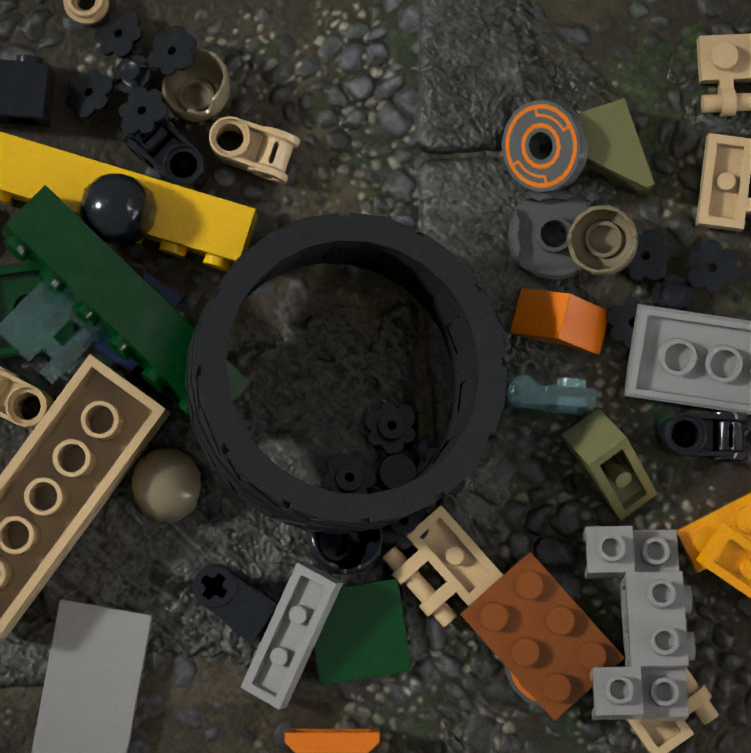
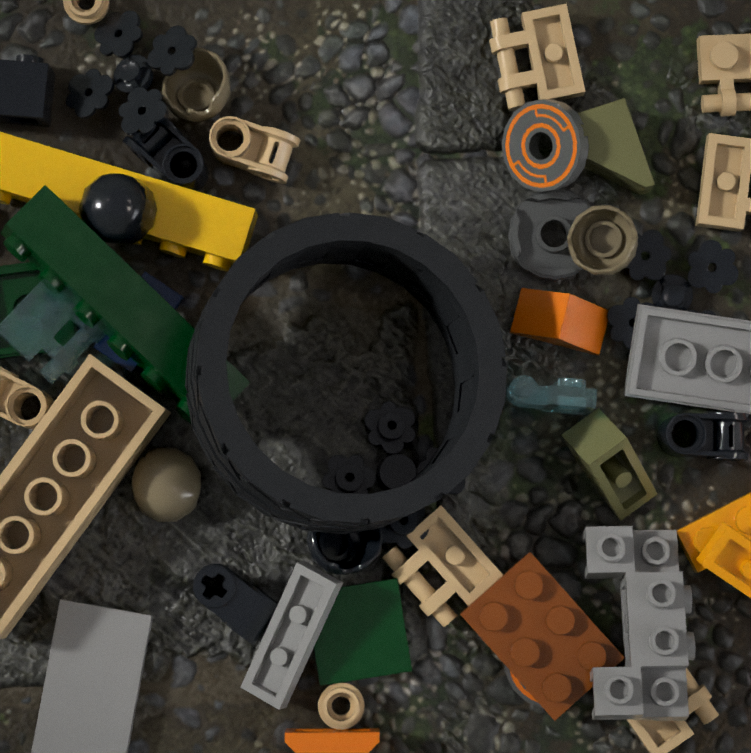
none -> tan plate [318,682,365,730]
none -> tan plate [489,3,586,111]

